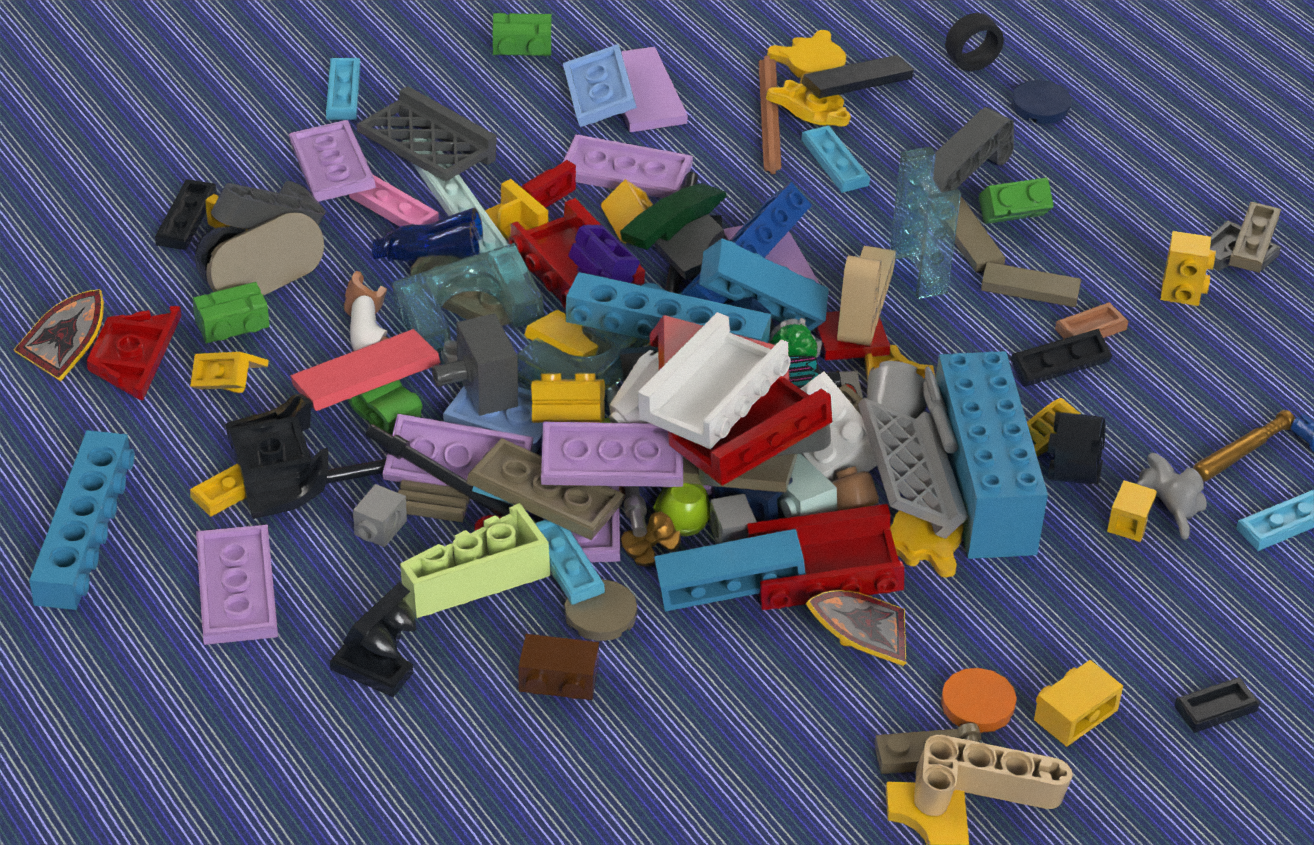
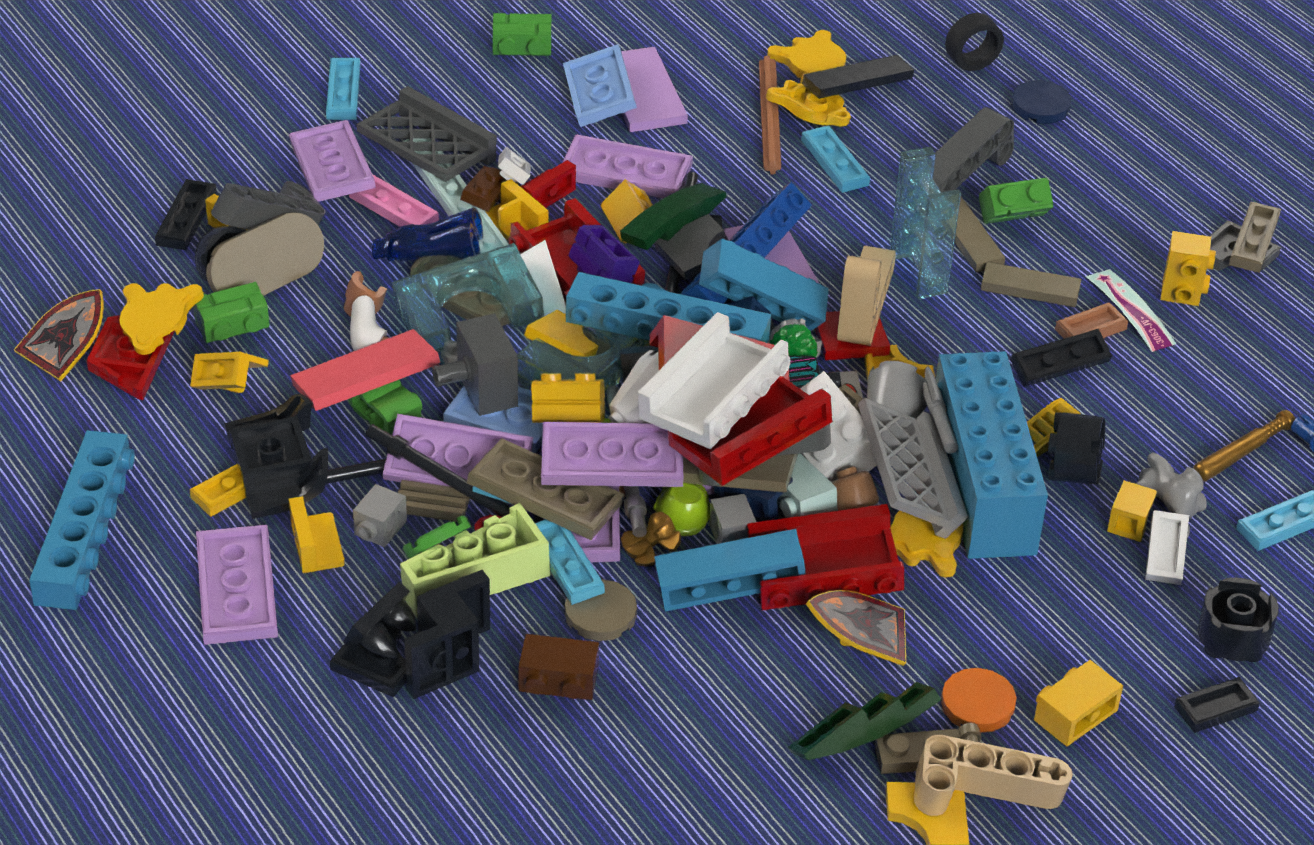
none -> yellow tile [119,283,204,355]
none -> yellow panel [289,496,345,573]
none -> bright green tile [402,515,472,559]
none -> black bracket [404,570,490,699]
none -> reddish brown plate [460,166,507,212]
none -> white plate [498,147,531,185]
none -> white sticker [516,240,566,320]
none -> dark green slope [788,682,941,760]
none -> sticker [1086,269,1176,352]
none -> white tile [1145,510,1189,585]
none -> black brick [1198,577,1279,662]

